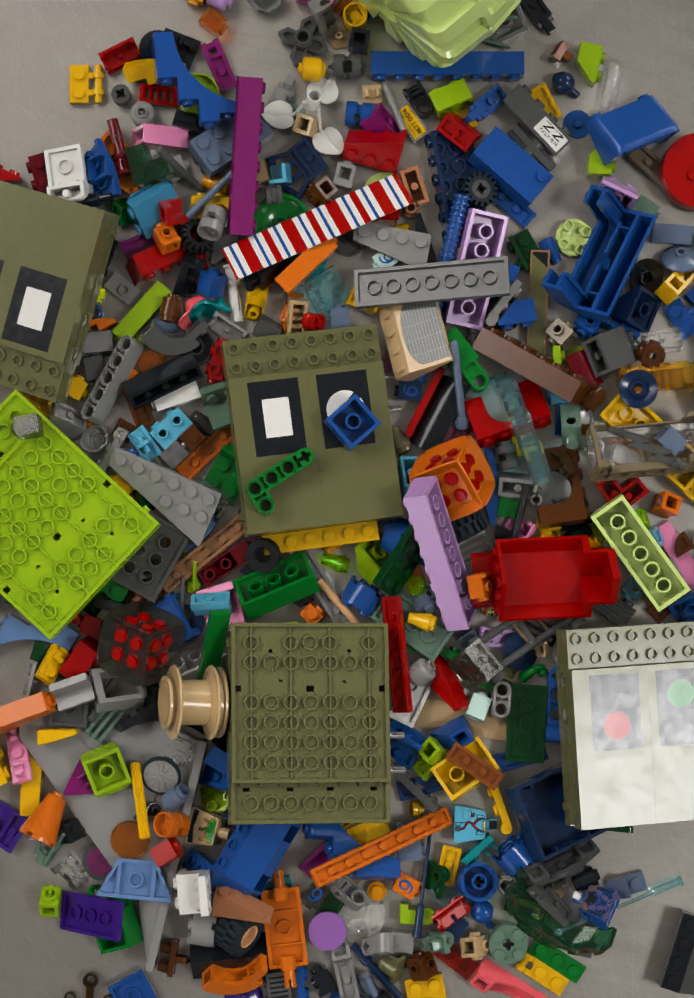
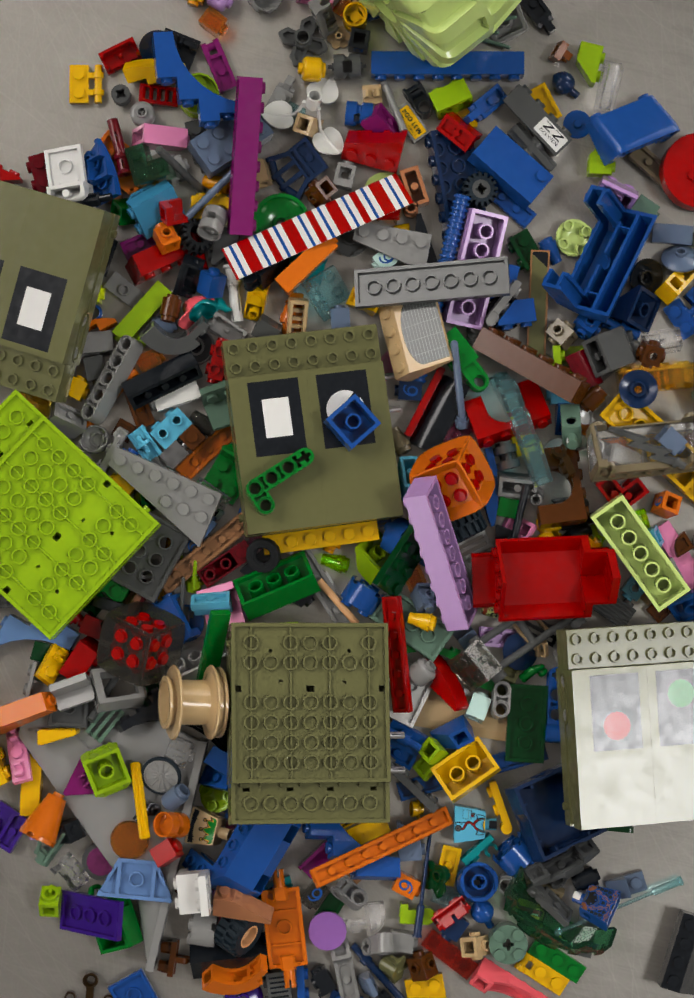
clear smoke brick [12,413,44,440] -> none
black piece [172,109,208,136] -> none
dark grey wheel [265,184,282,205] -> none
medium azure panel [268,163,292,185] -> none
orange brick [299,602,328,623] -> none
red wheel [302,312,326,331] -> none
light orange plate [367,881,387,901] -> none
clear neon green tile [406,576,427,596] -> none
sand green hips [419,930,454,954] -> none
dark orange tile [445,742,505,791] -> none
orange brick [466,571,492,602] -> none

